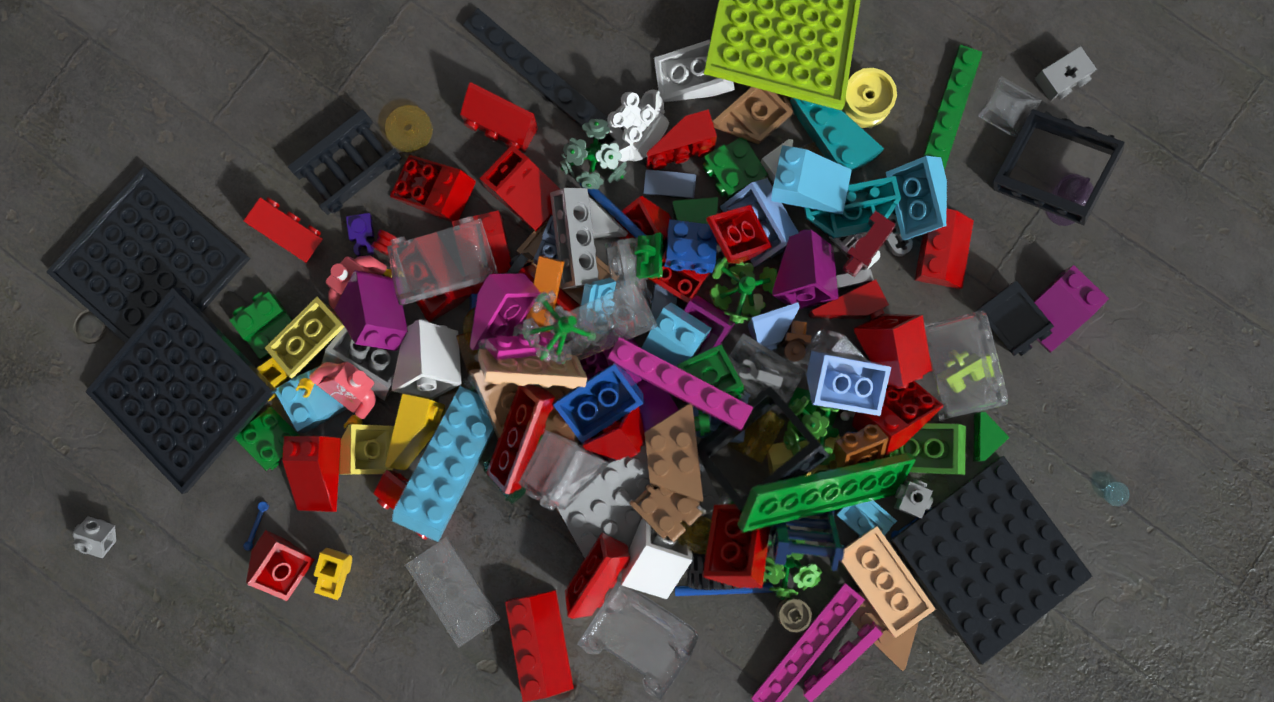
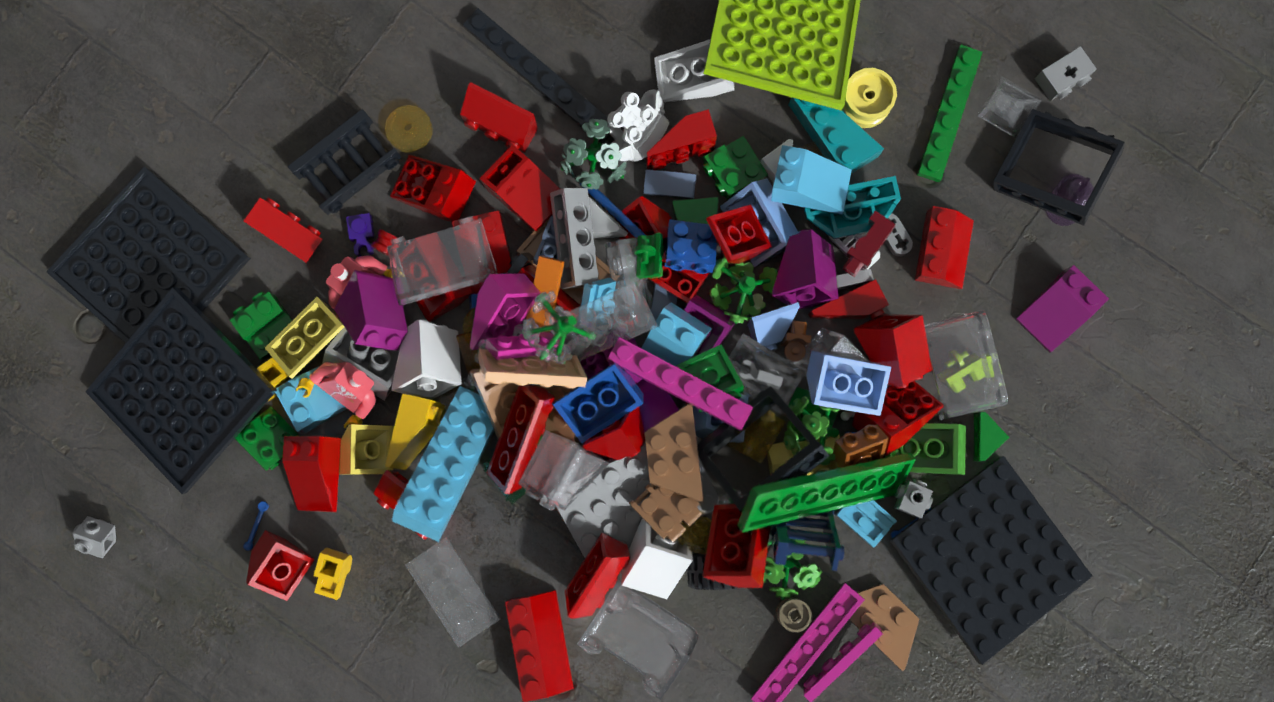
blue bar [675,583,773,596] -> none
green plate [694,411,711,436] -> none
medium nougat wing [712,87,793,144] -> none
light nougat plate [841,526,936,638] -> none
medium azure slope [886,156,947,240] -> none
black panel [977,280,1054,356] -> none
clear light blue plate [1104,482,1130,506] -> none

